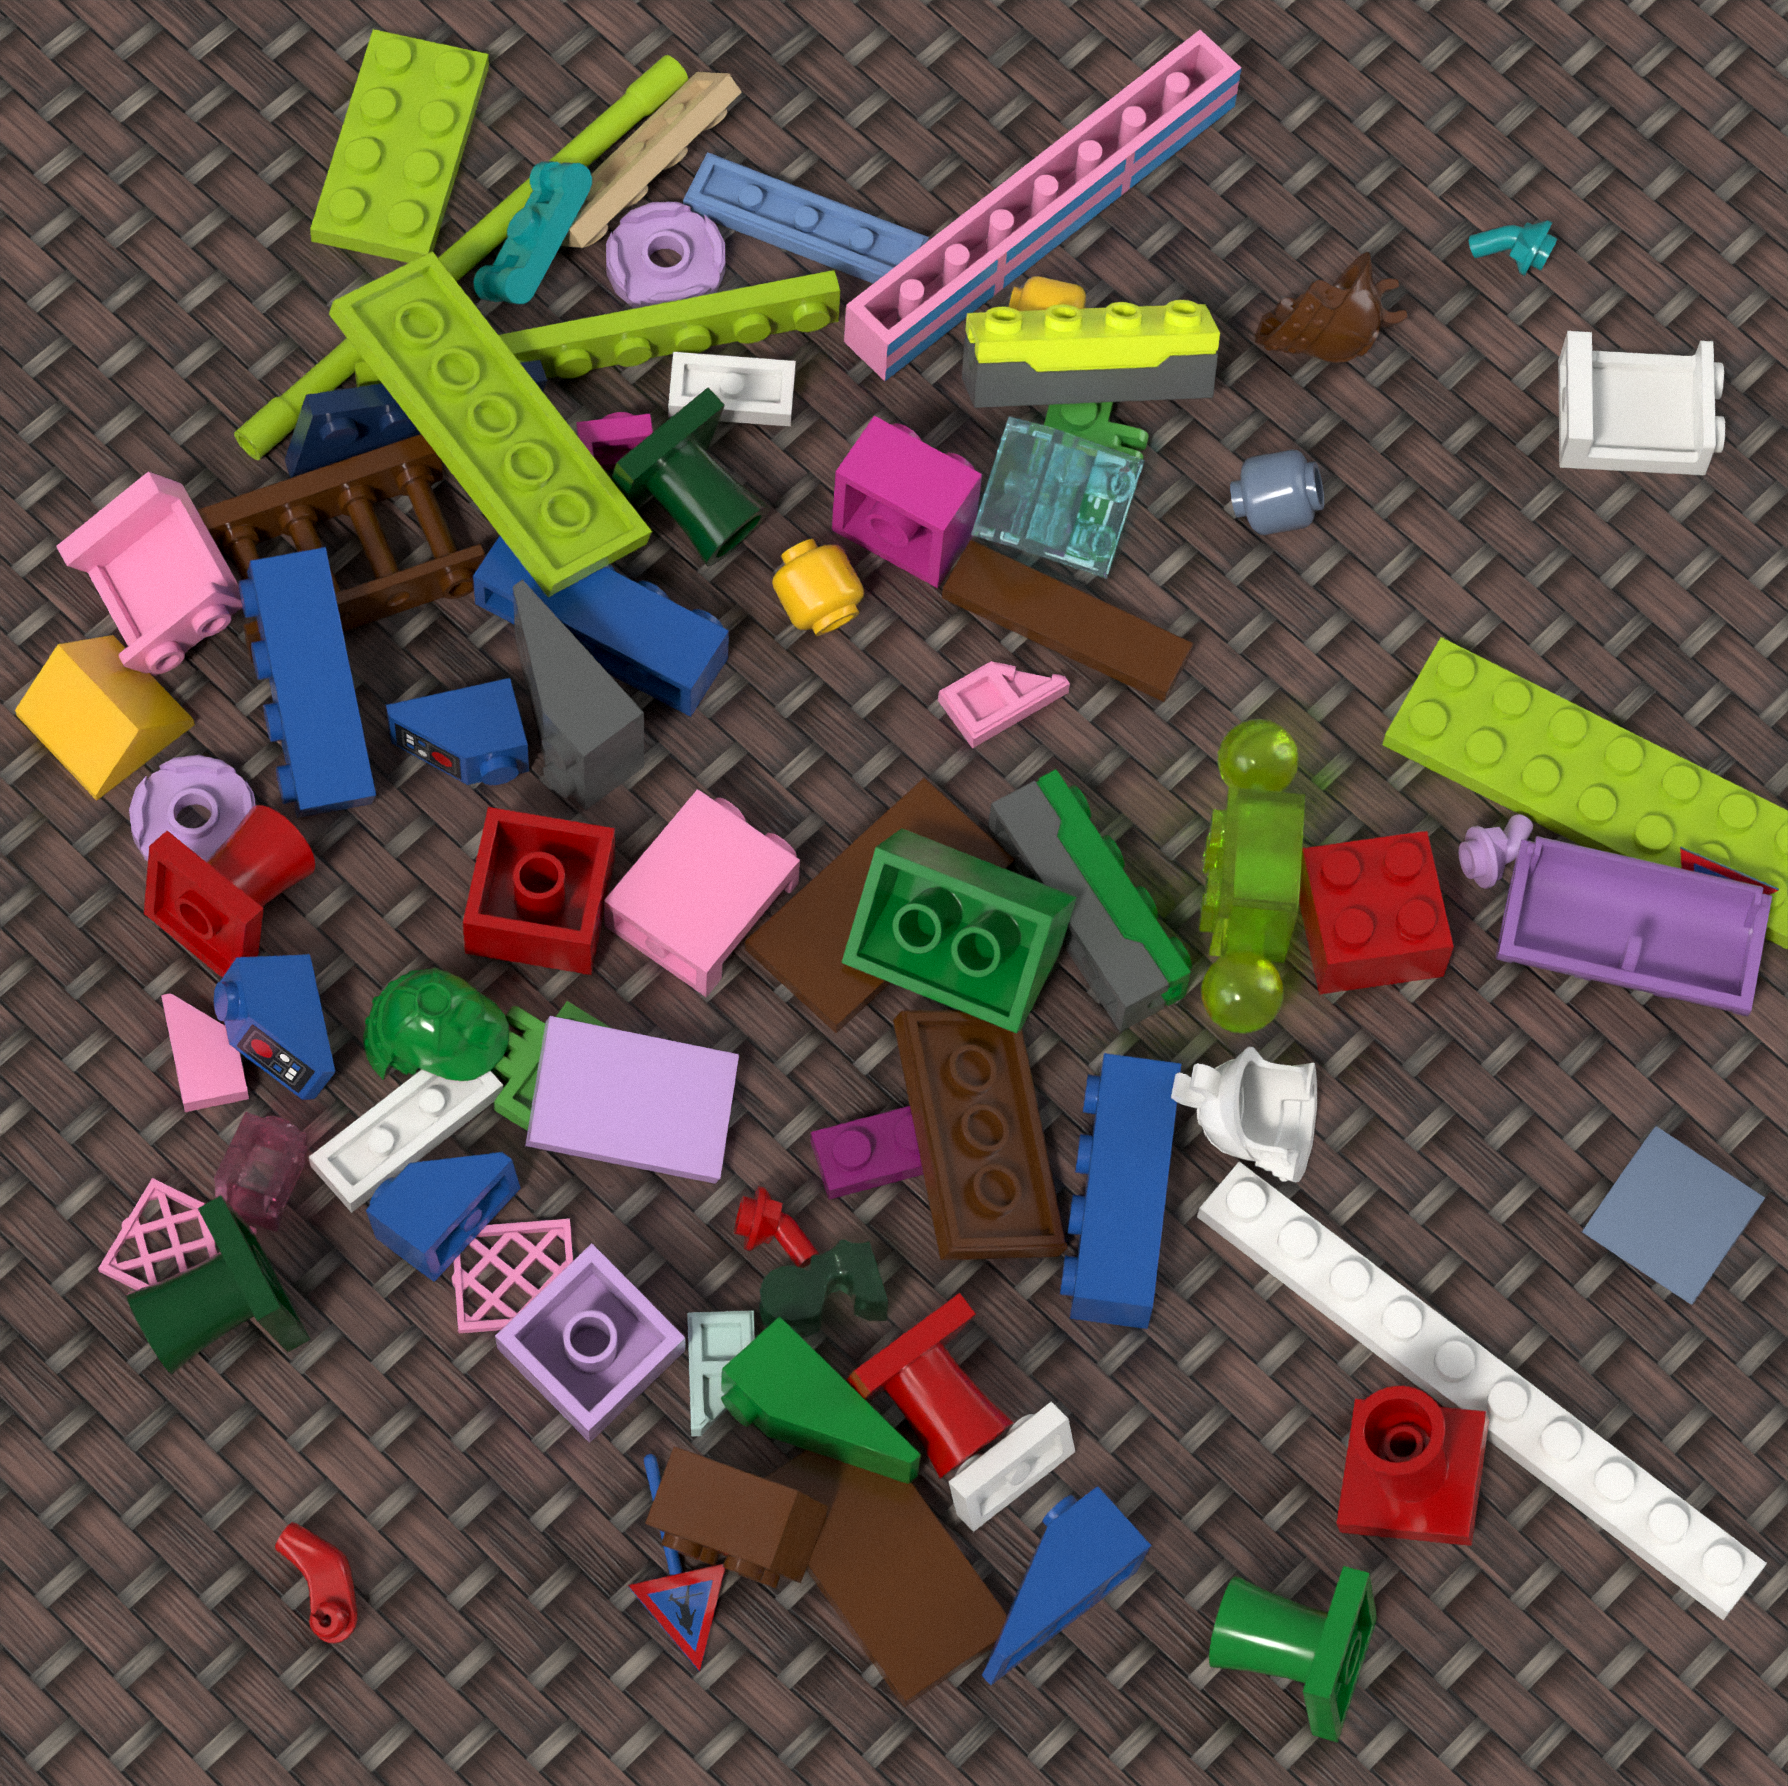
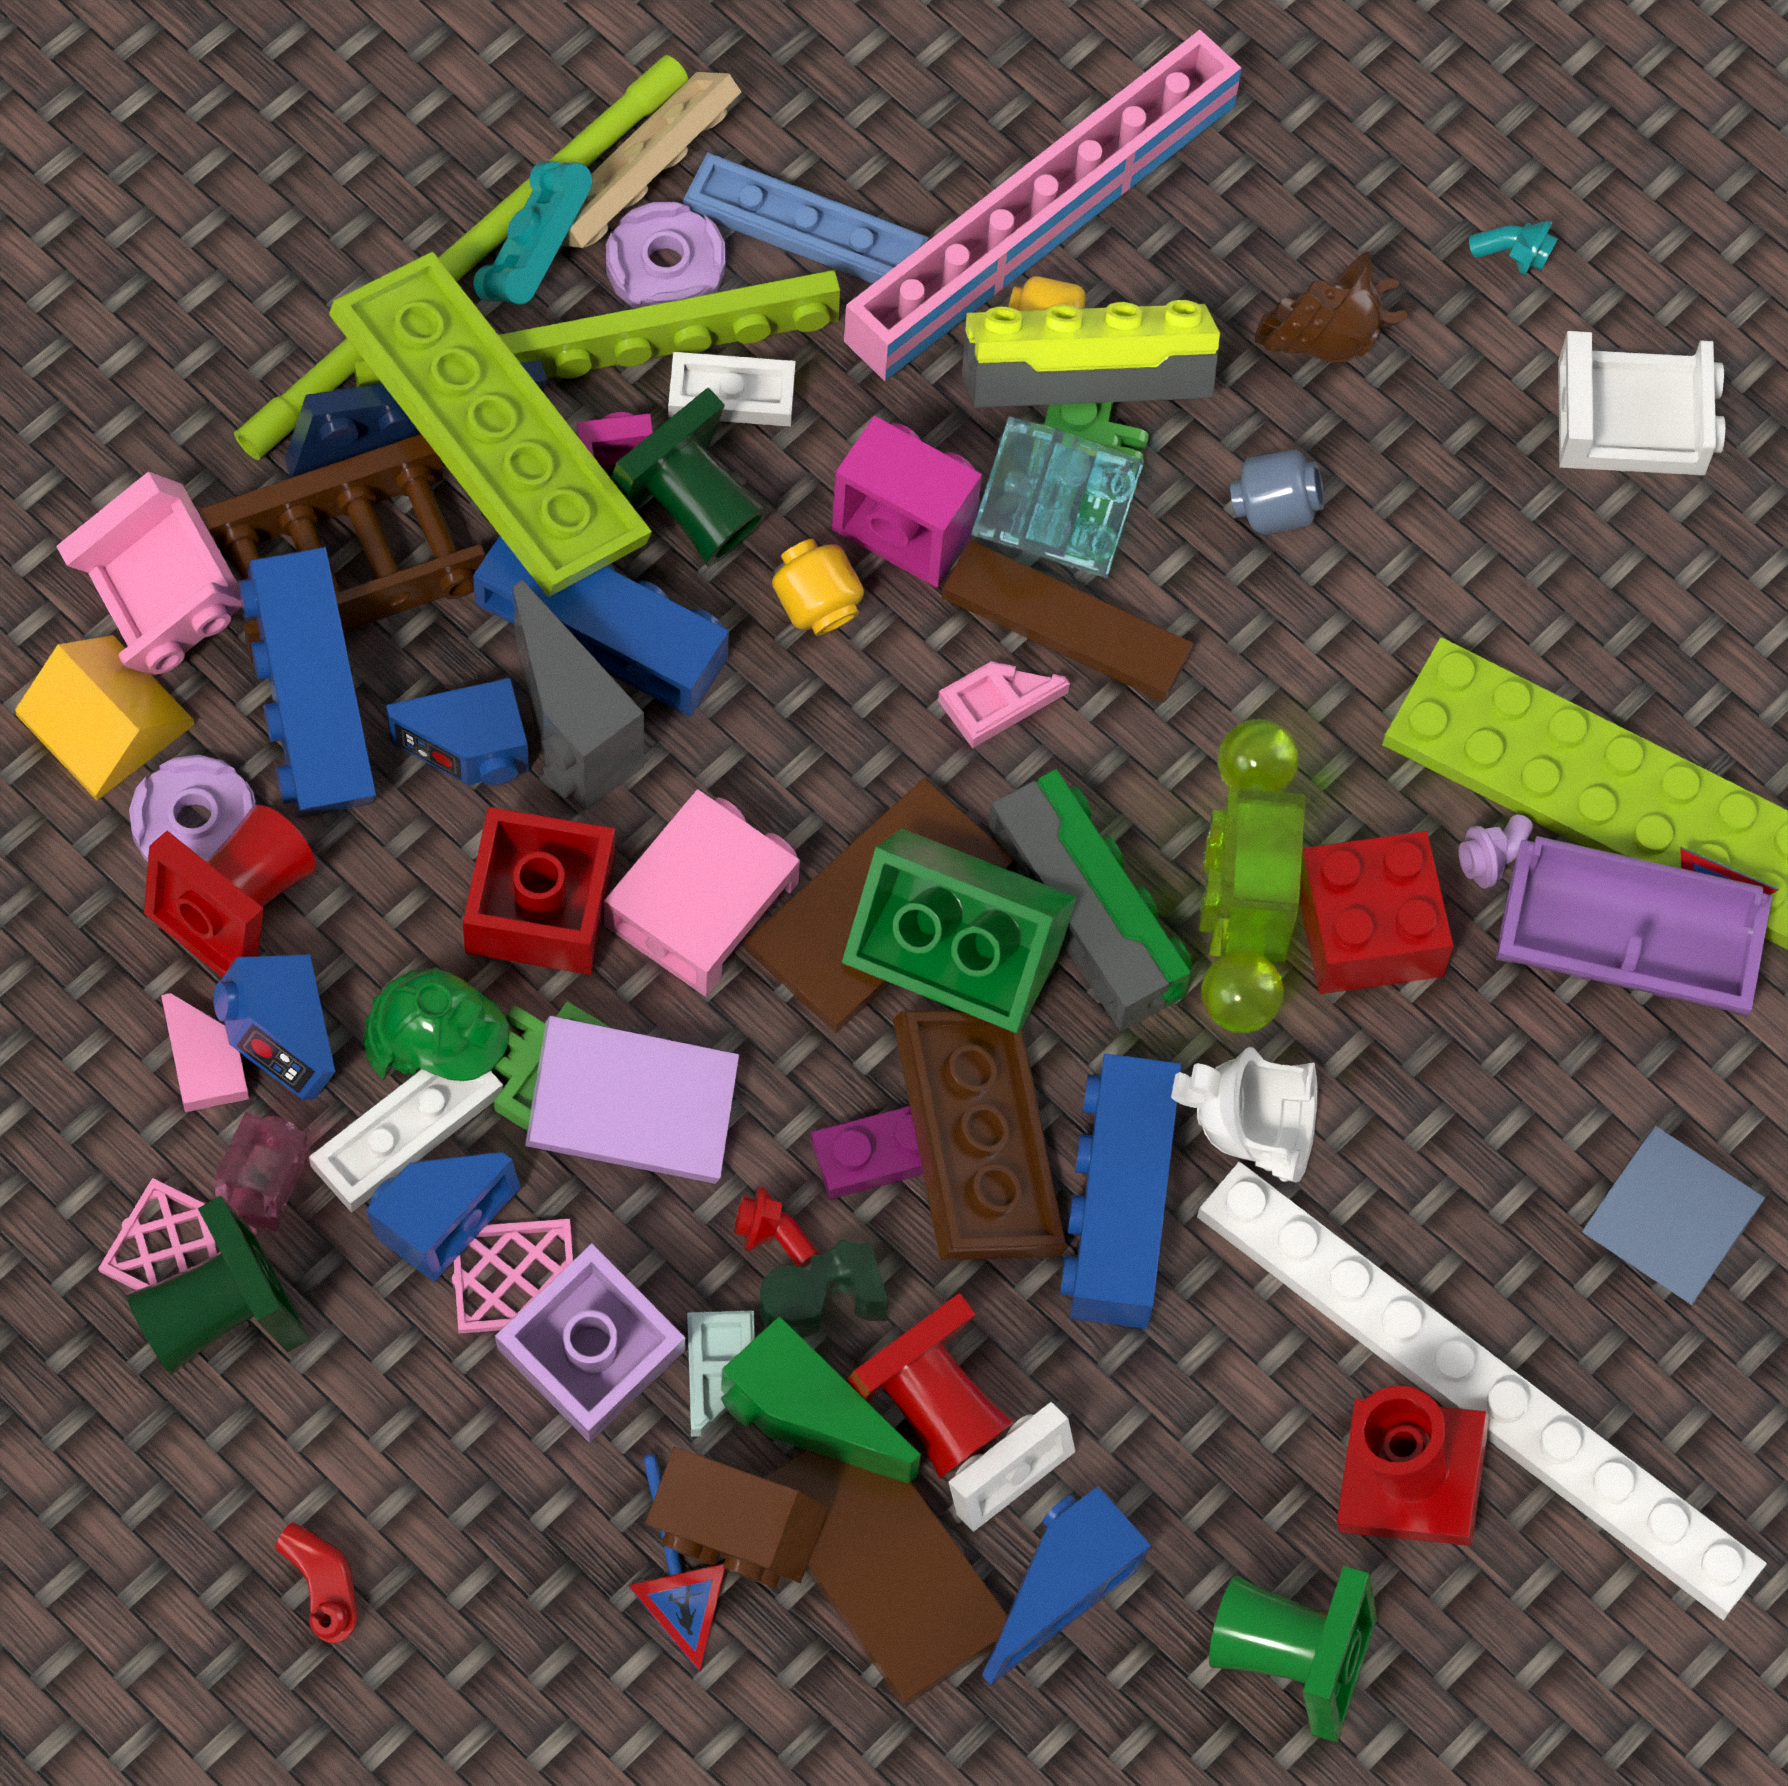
lime plate [310,29,489,263] -> none

